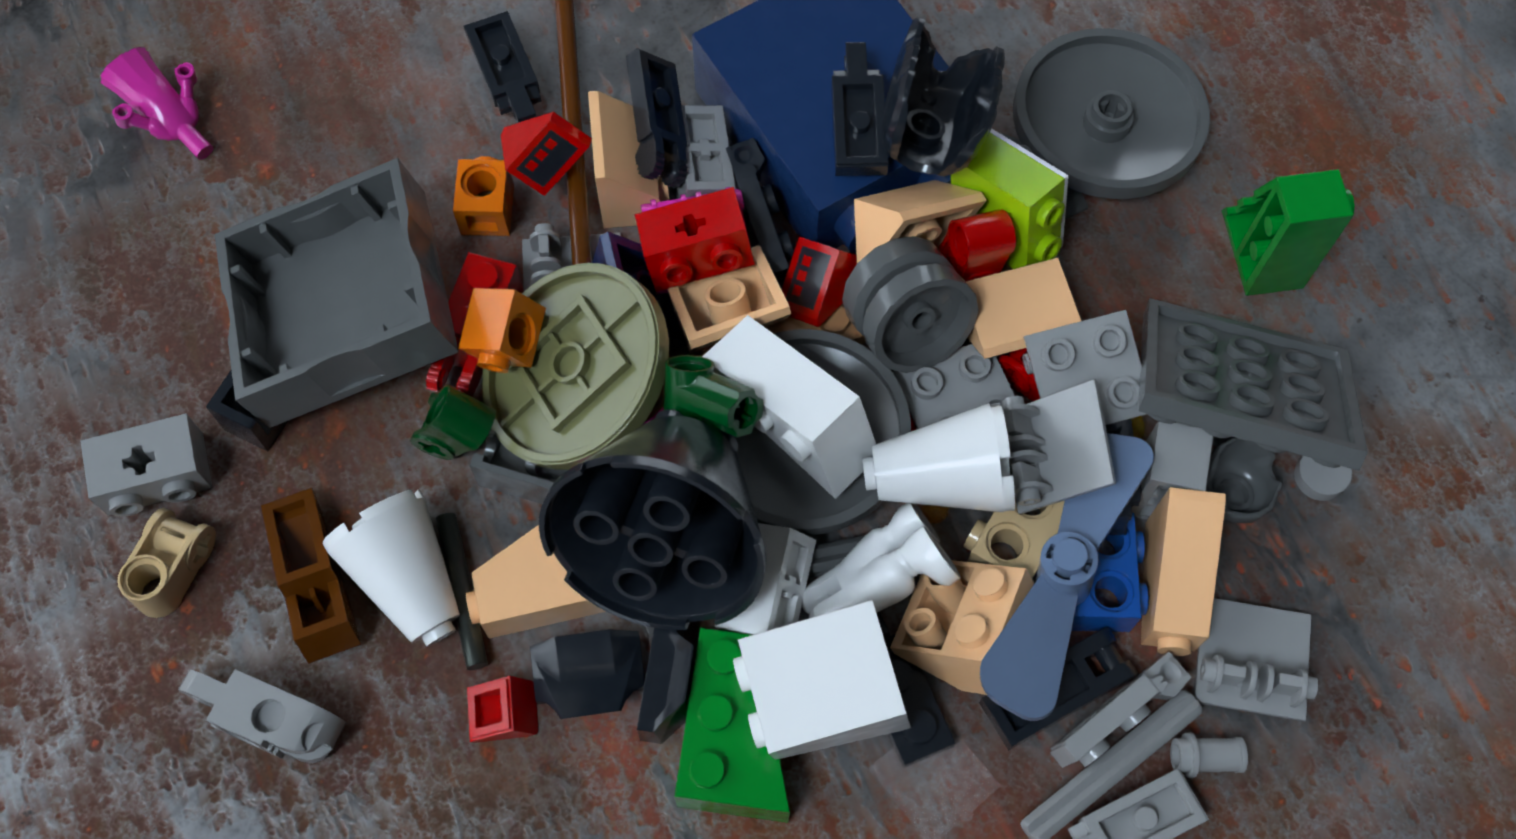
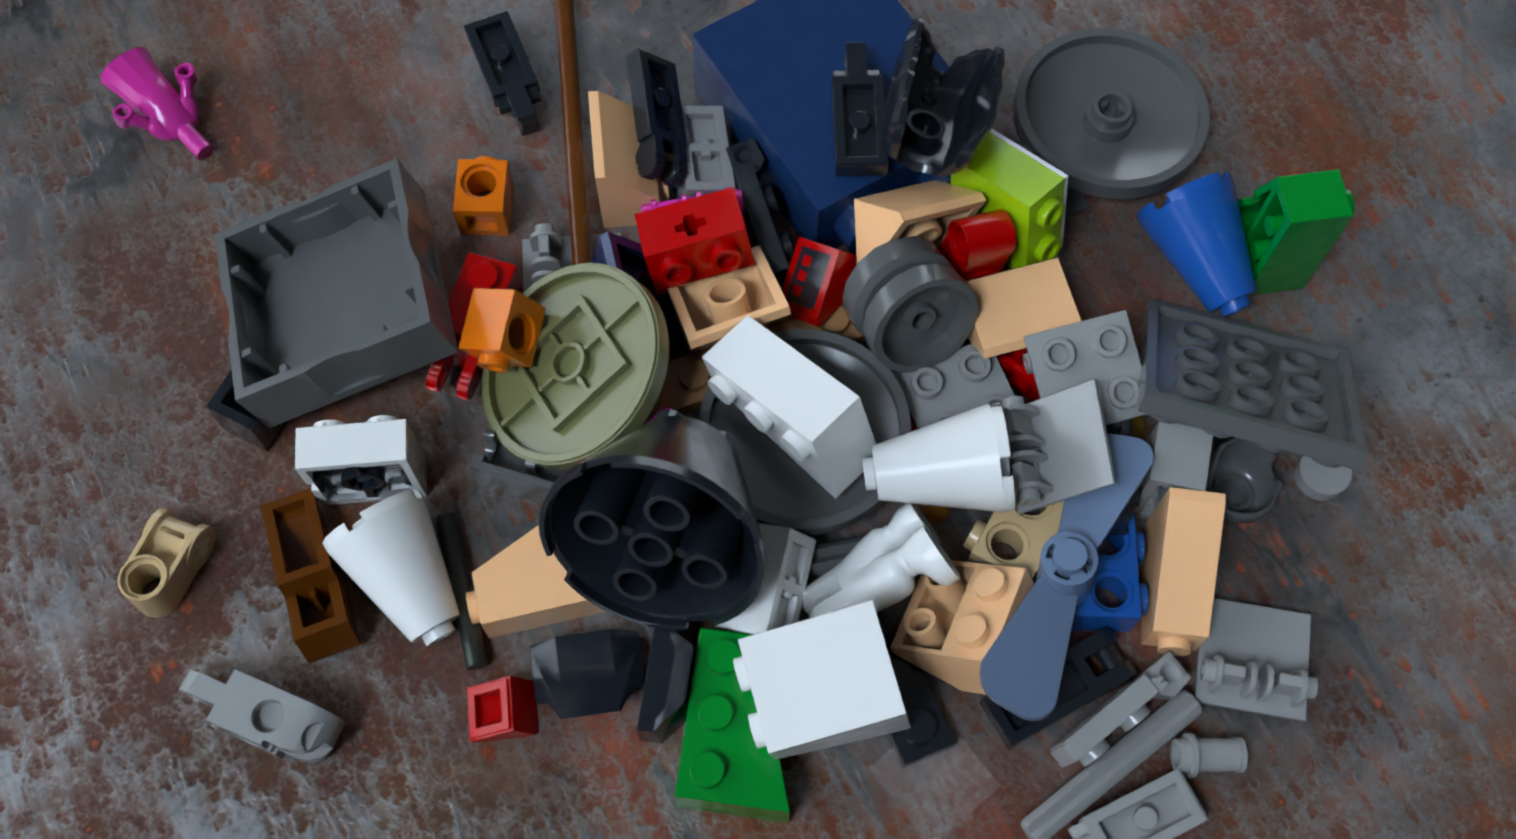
light grey brick [80,413,212,517] -> none
dark green piece [410,385,496,460] -> none
red slope [501,112,592,196] -> none
dark green piece [663,355,763,438] -> none
none -> white piece [295,415,427,506]
none -> blue cone [1136,171,1257,318]

